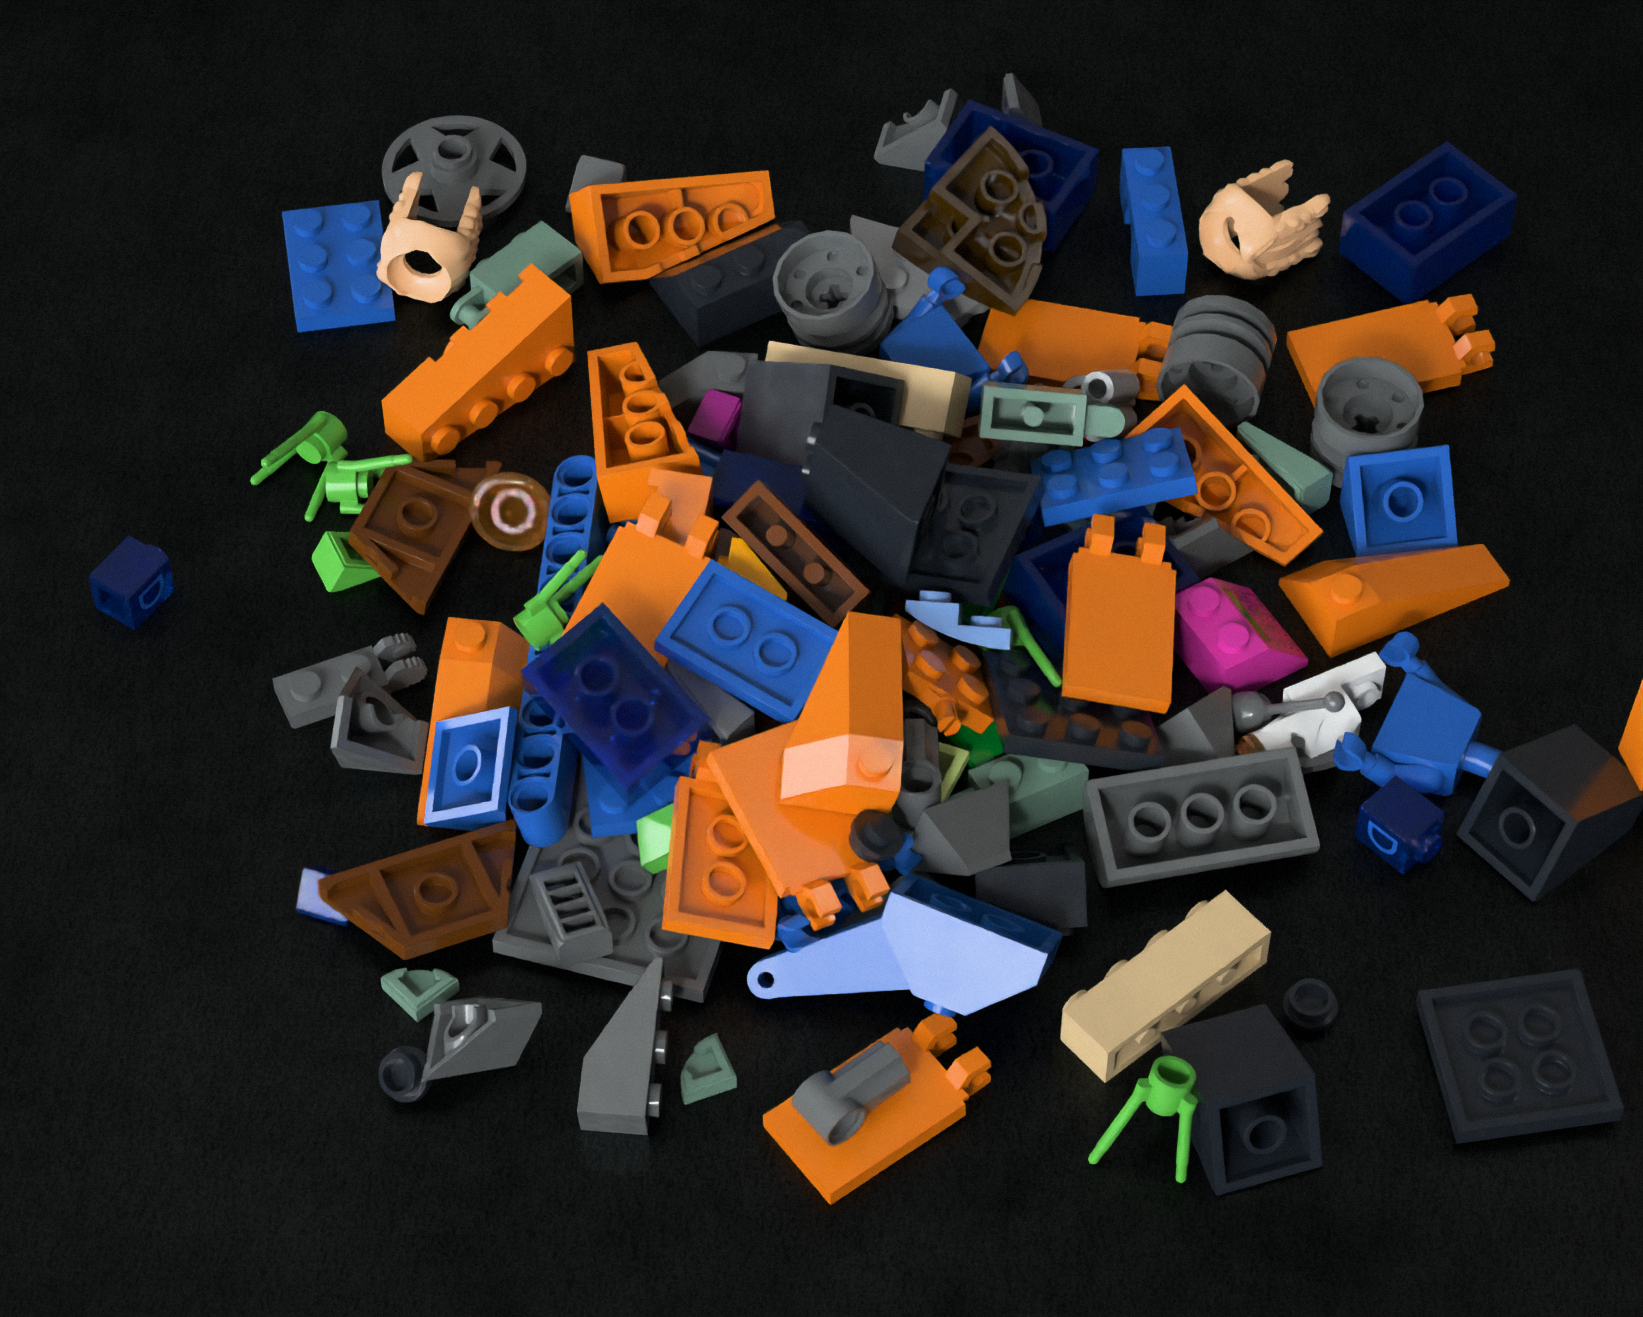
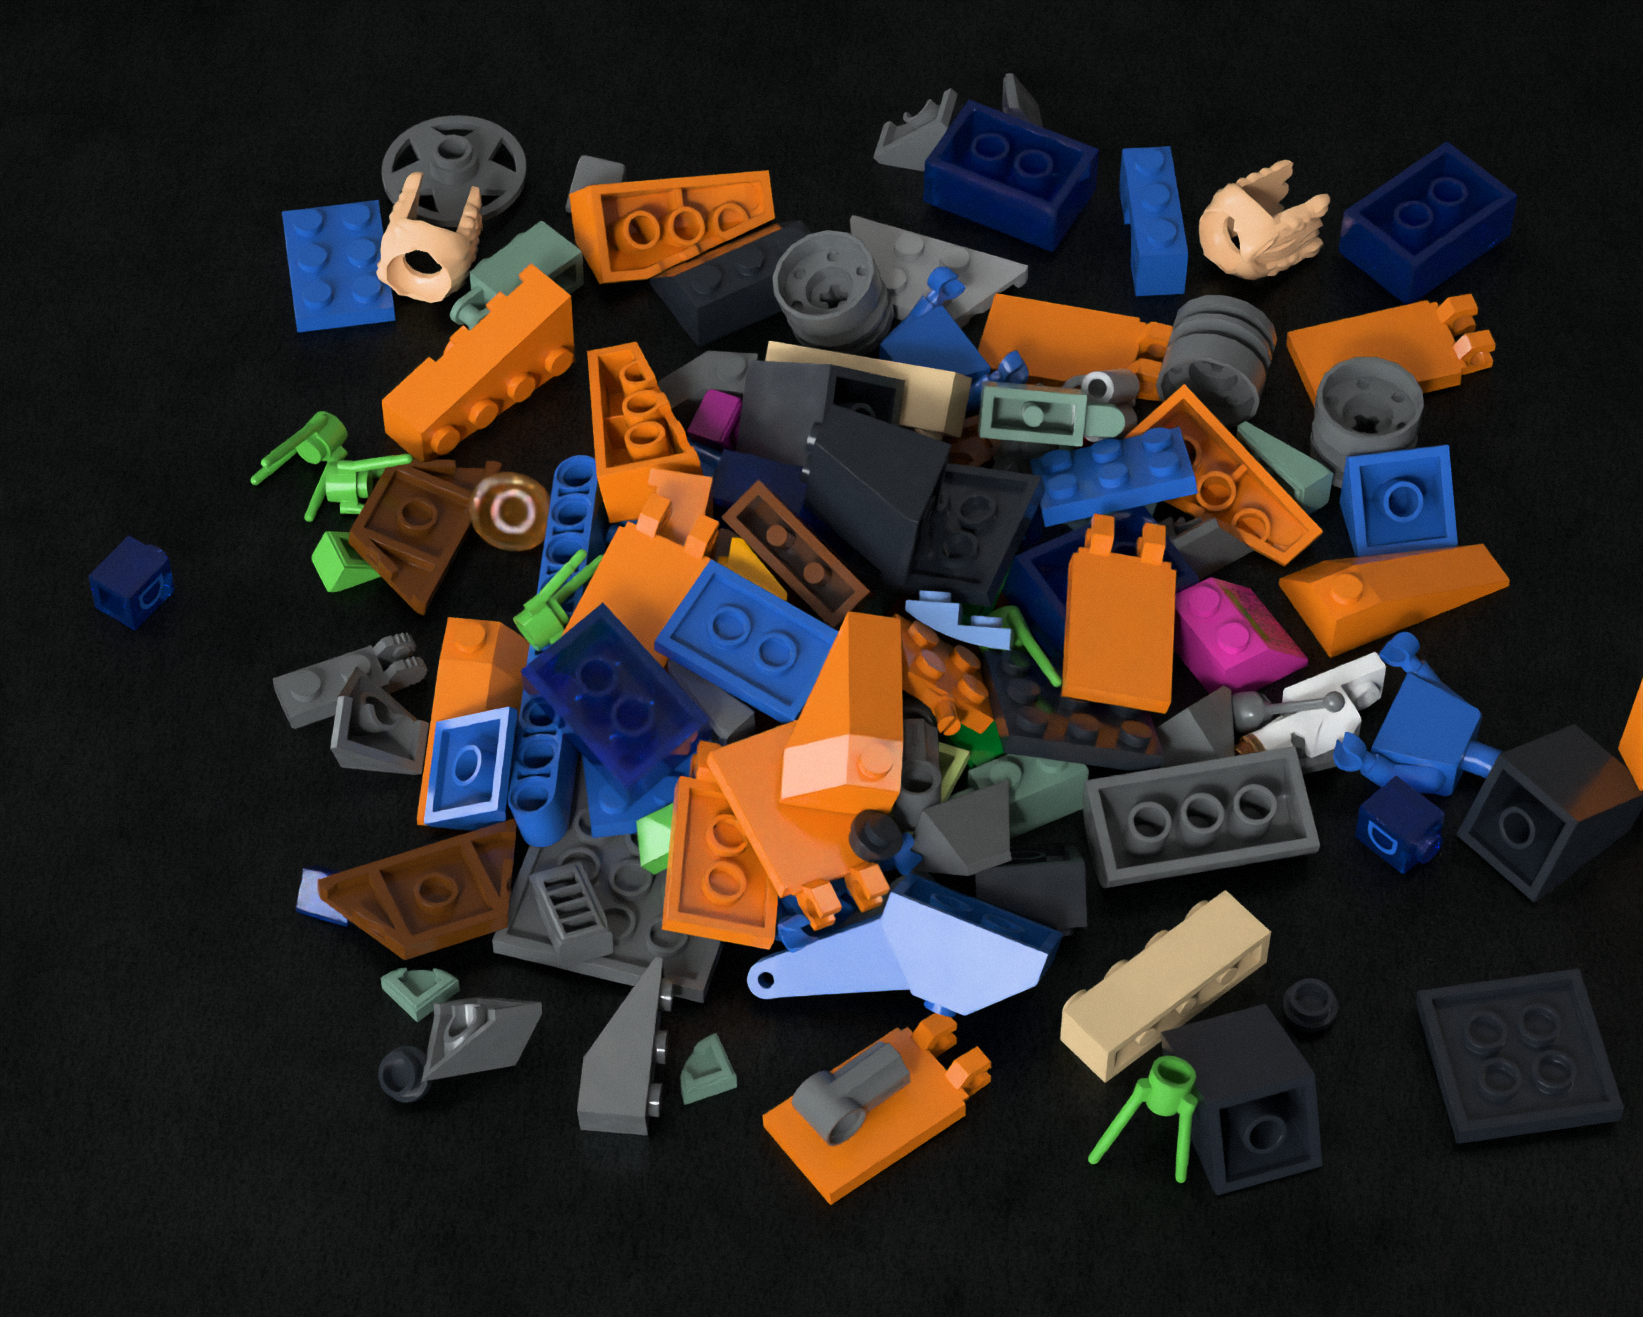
dark brown brick [891,126,1047,316] -> none

